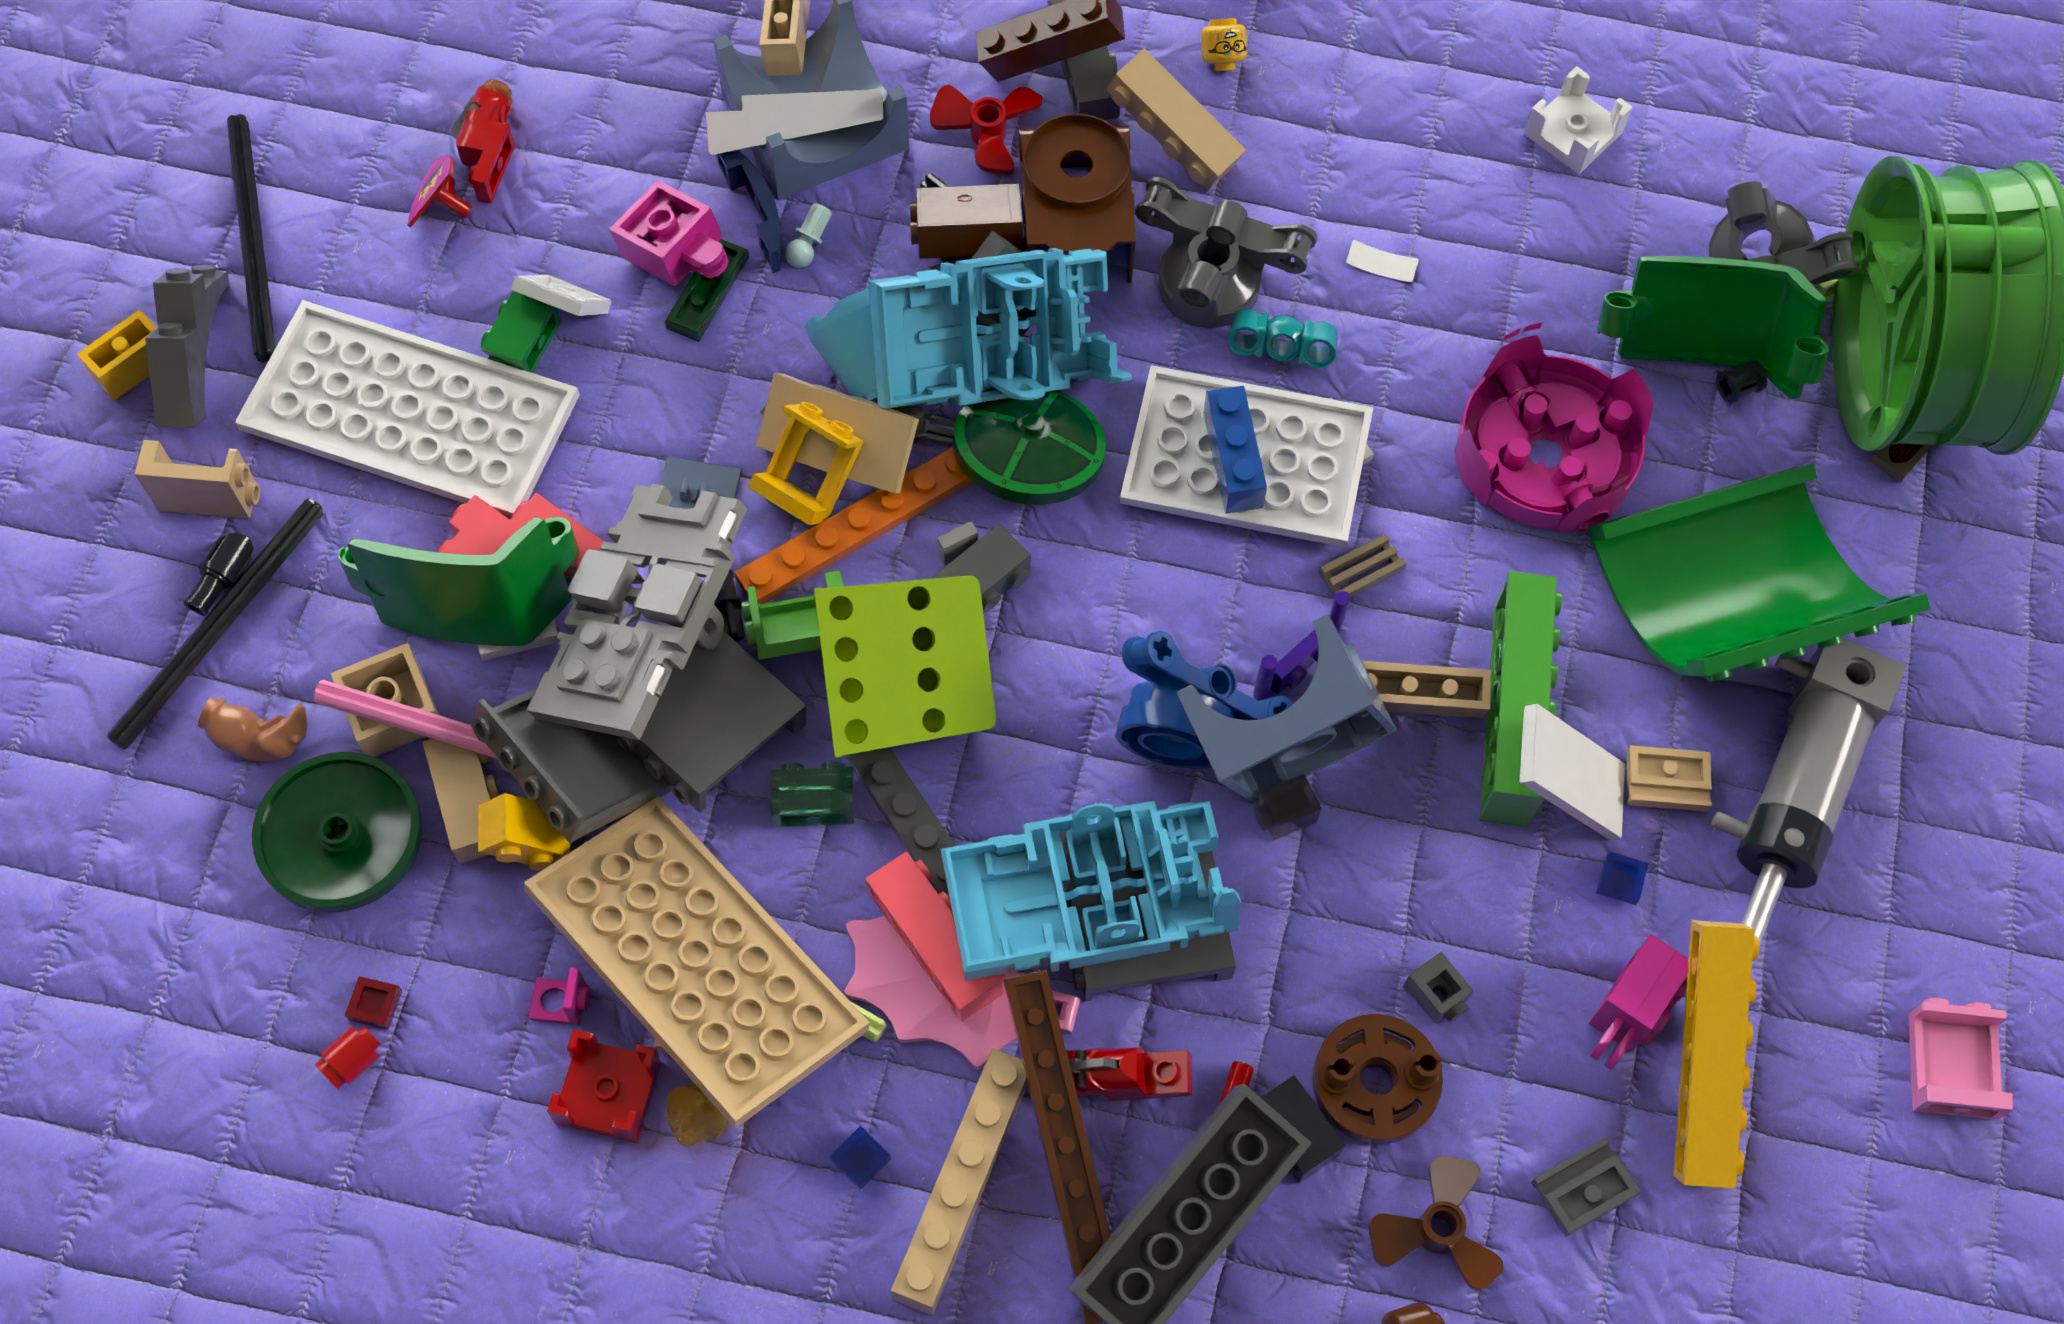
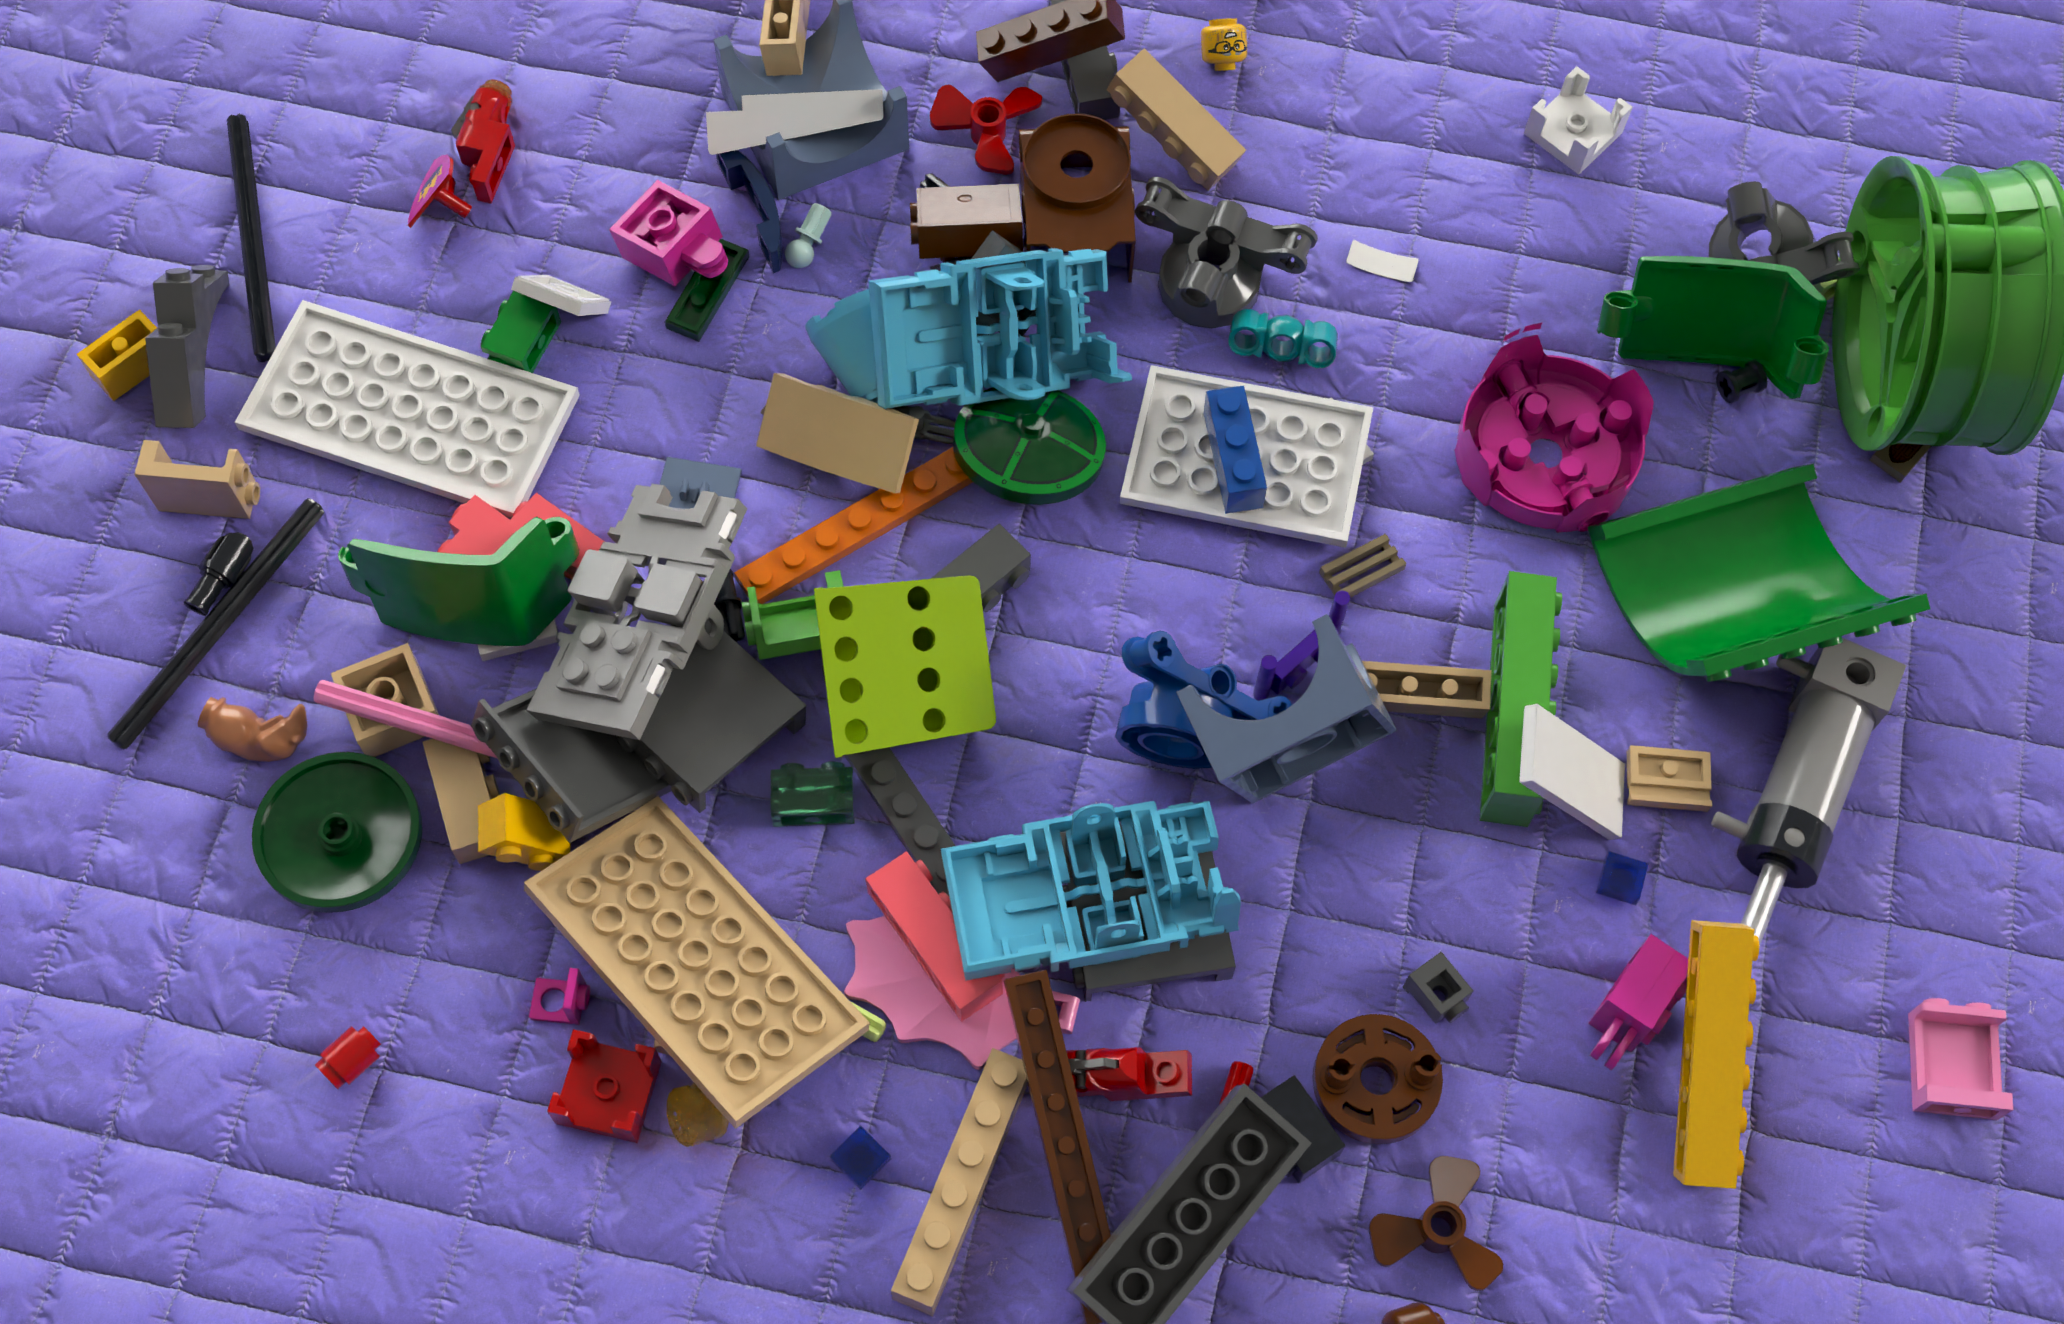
dark red tile [345,976,402,1030] -> none
yellow panel [748,402,864,525] -> none
light grey tile [937,521,978,566] -> none
clear smoke brick [1254,774,1322,841] -> none
dark grey plate [1531,1138,1641,1237] -> none

